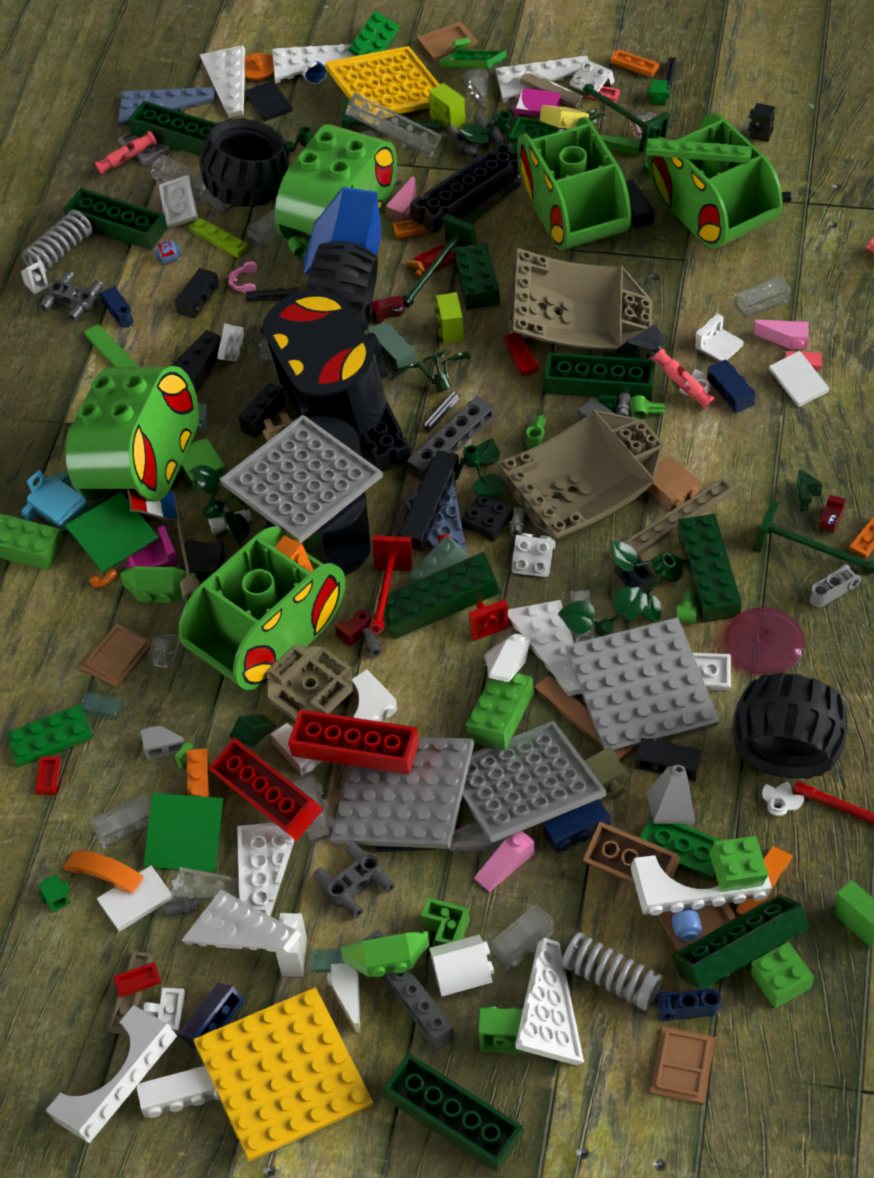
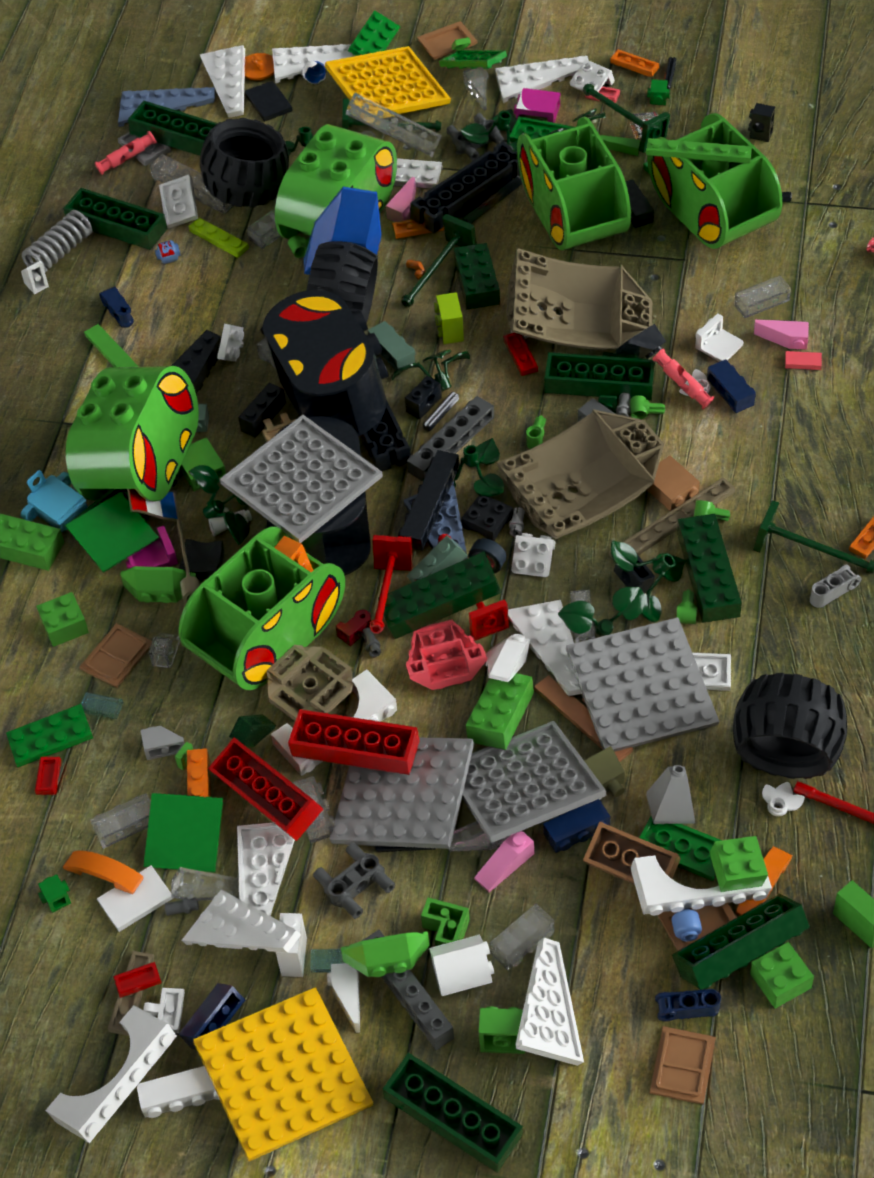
dark grey piece [39,271,103,322] -> none
orange arm [89,569,118,588] -> none
black brick [174,268,220,319] -> none
bright pink piece [228,261,258,295] -> none
black pin [246,287,298,302] -> none
dark red leg [371,296,405,324] -> none
red plate [415,243,454,272] -> none
lime brick [429,83,466,129] -> none
dark tan tile [520,70,583,109] -> none
light yellow brick [539,105,589,129] -> none
light grey piece [562,932,663,1011] -> none
black brick [635,737,702,782] -> none
clear pink dish [725,607,805,675] -> none
white tile [769,351,830,407] -> none
clear green slope [797,470,823,511] -> none
dark red leg [819,495,846,533] -> none
none -> bright green brick [36,592,89,647]
none -> white plate [394,159,442,189]
none -> black brick [405,376,442,419]
none -> coral wedge [406,620,487,690]
none -> black wheel [468,538,507,573]
none -> bright green axle [694,500,730,521]

